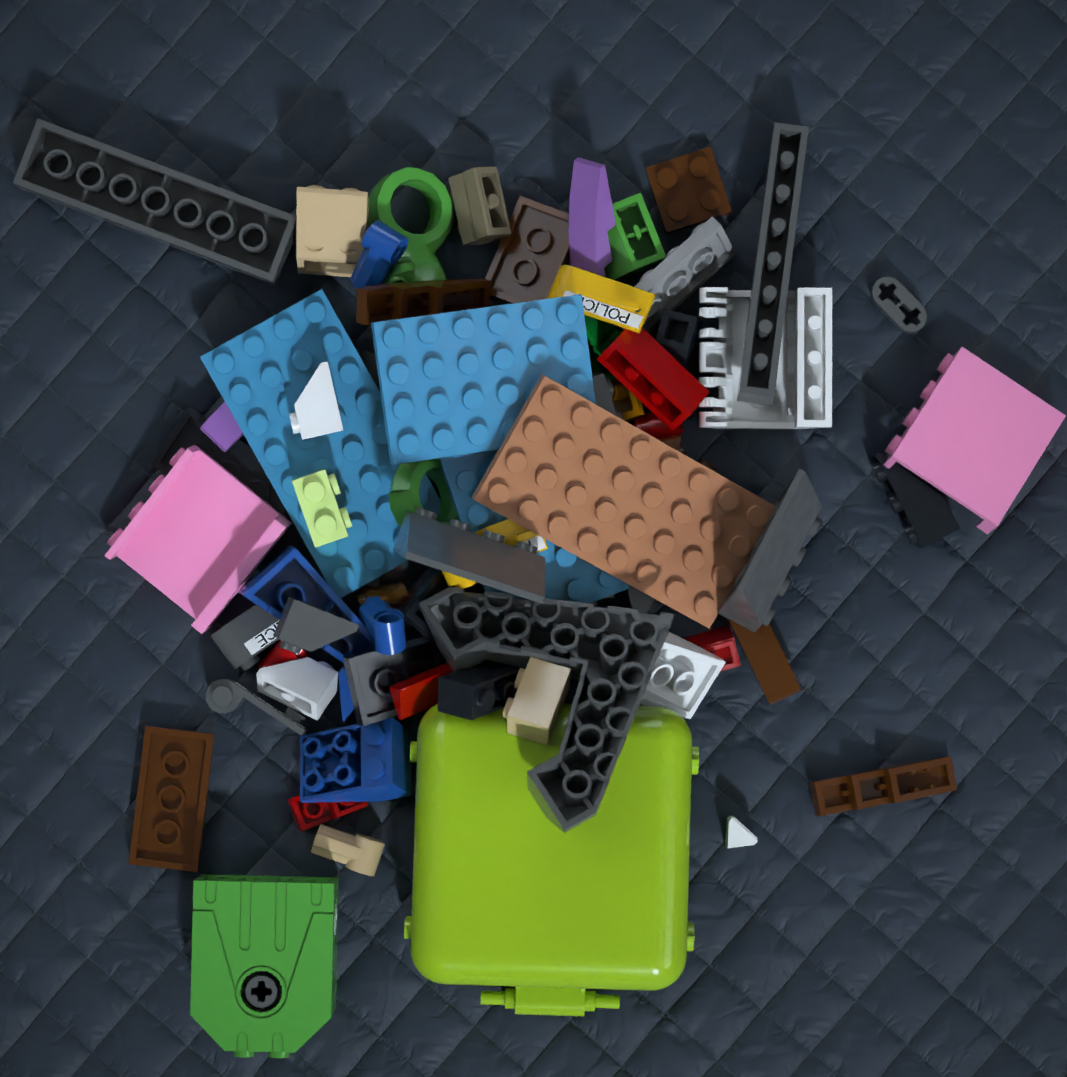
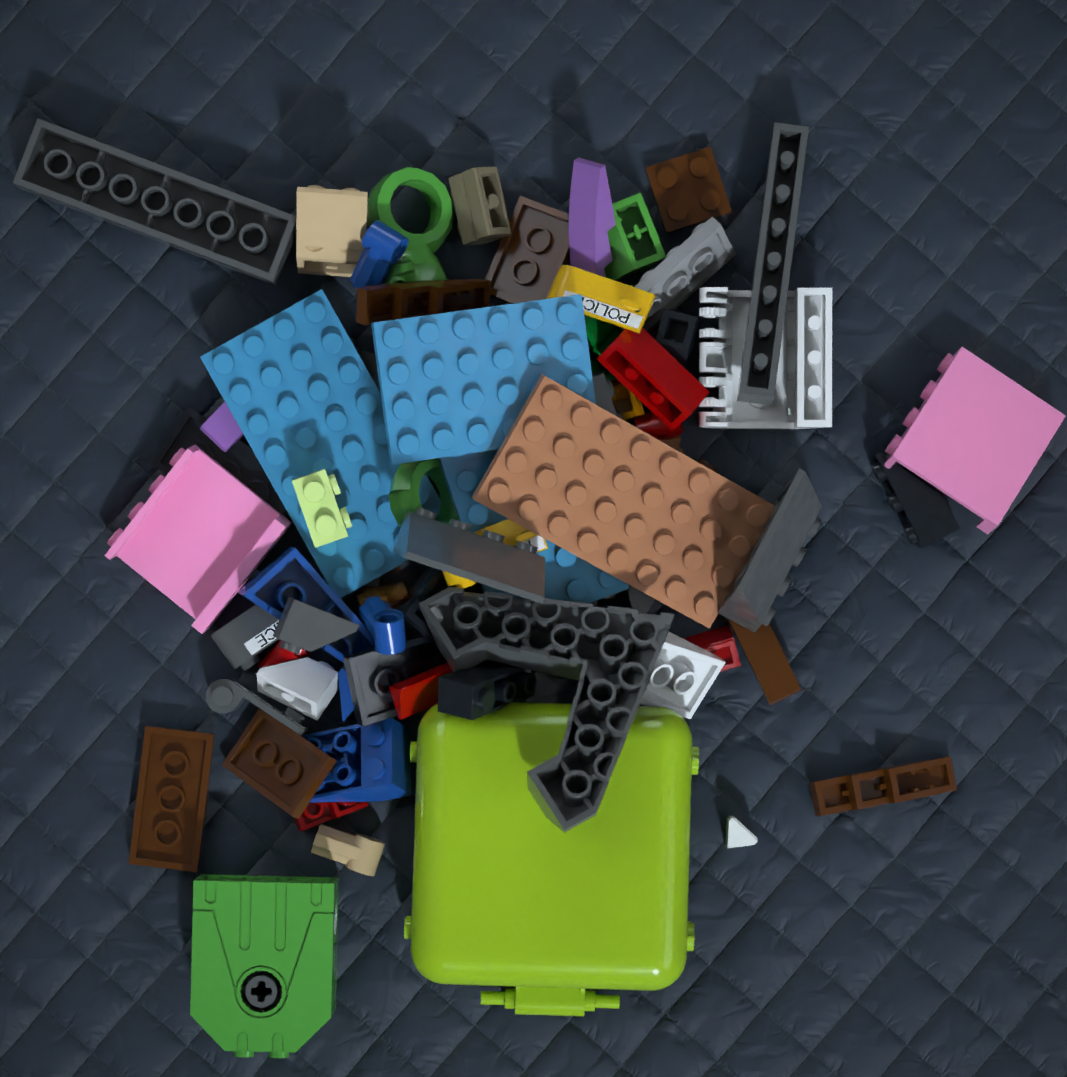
white slope [289,361,343,440] -> none
tan brick [503,657,571,745] -> none
dark grey beam [870,276,927,334] -> none
none -> reddish brown plate [222,708,337,819]

